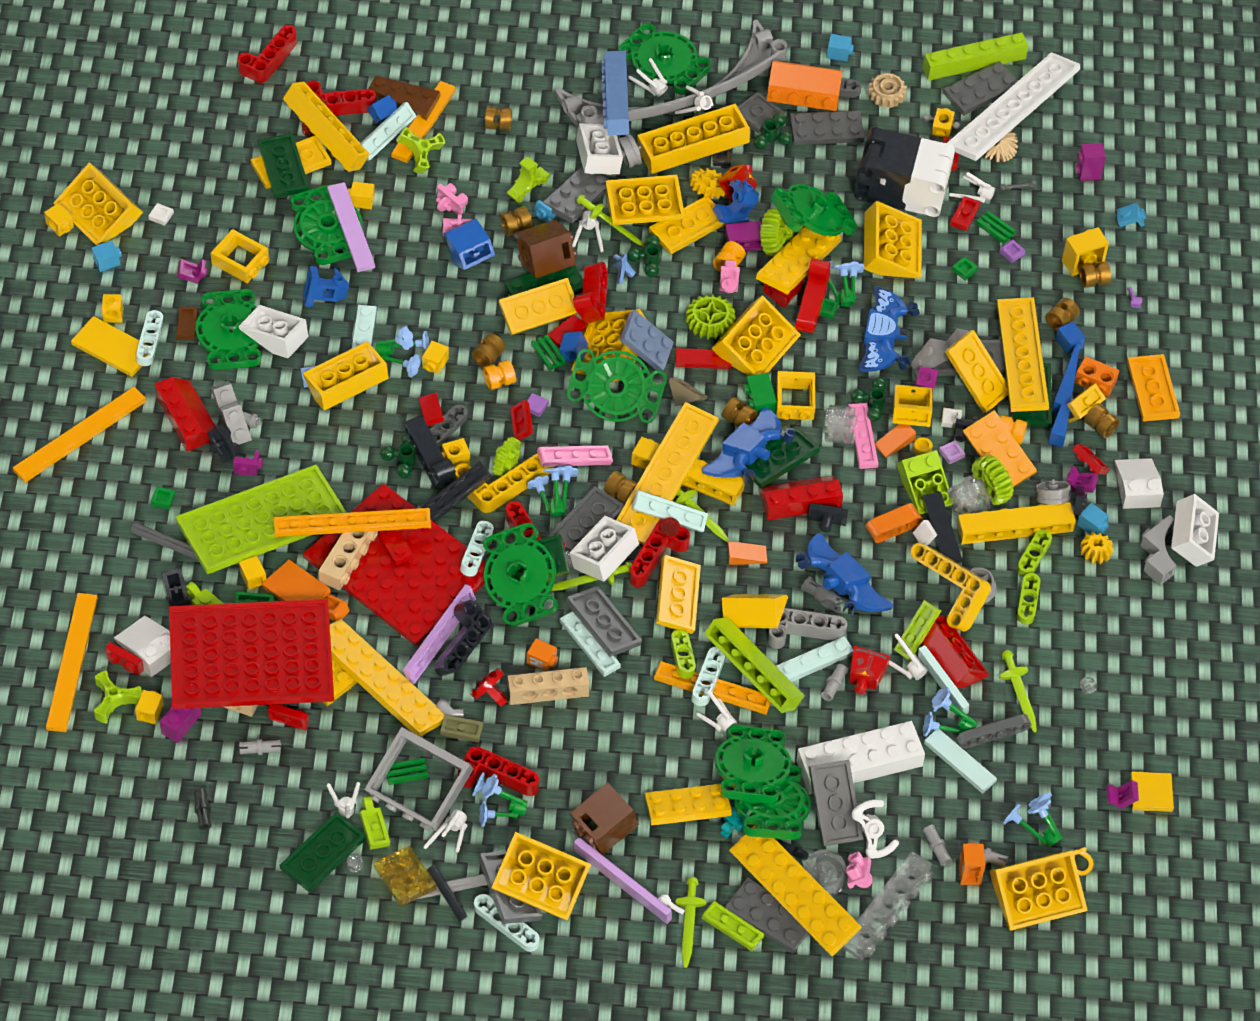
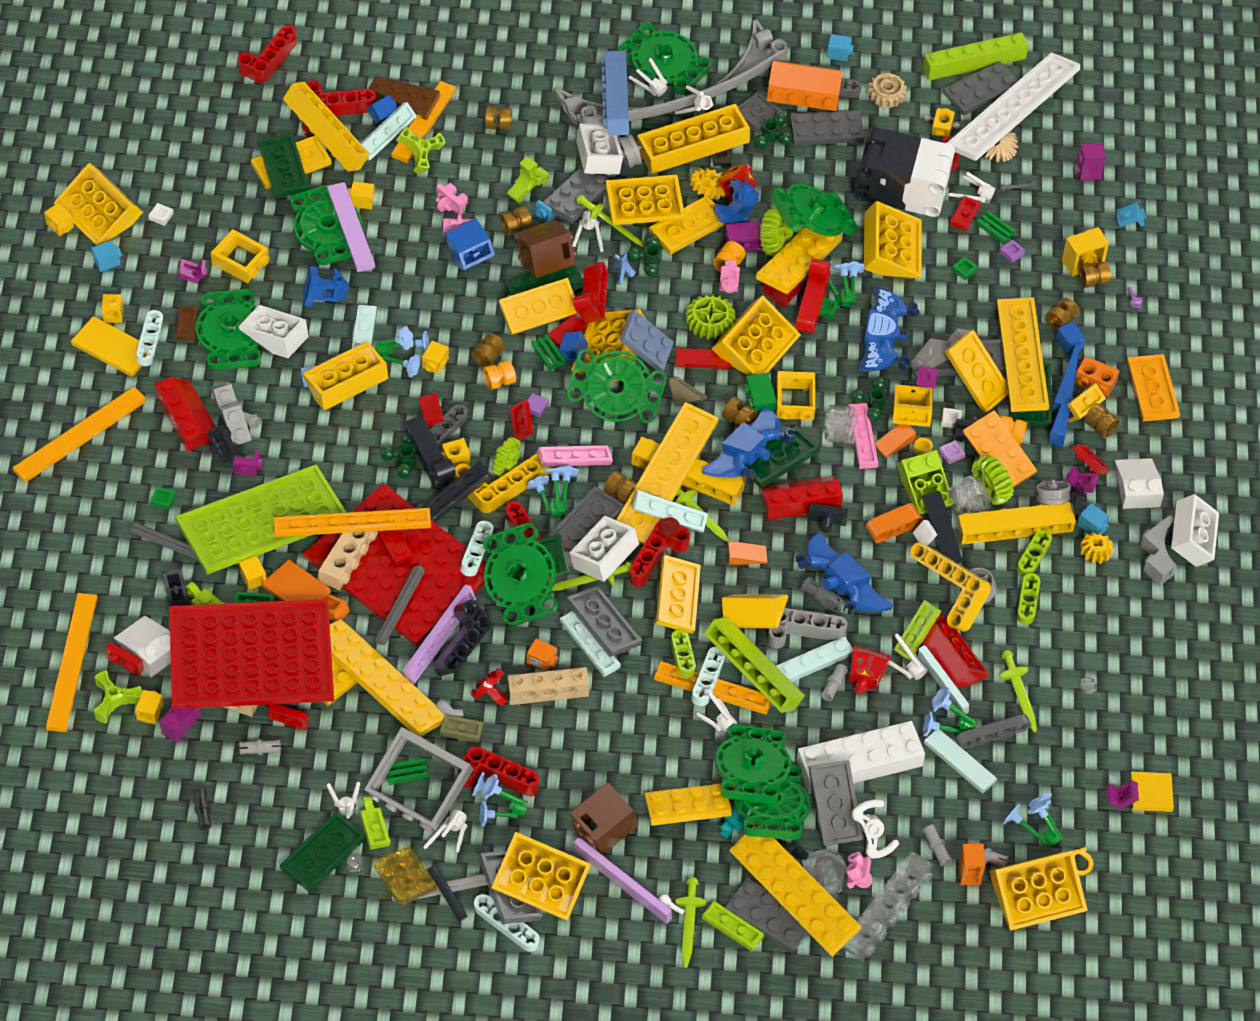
none -> dark grey axle [375,566,425,645]

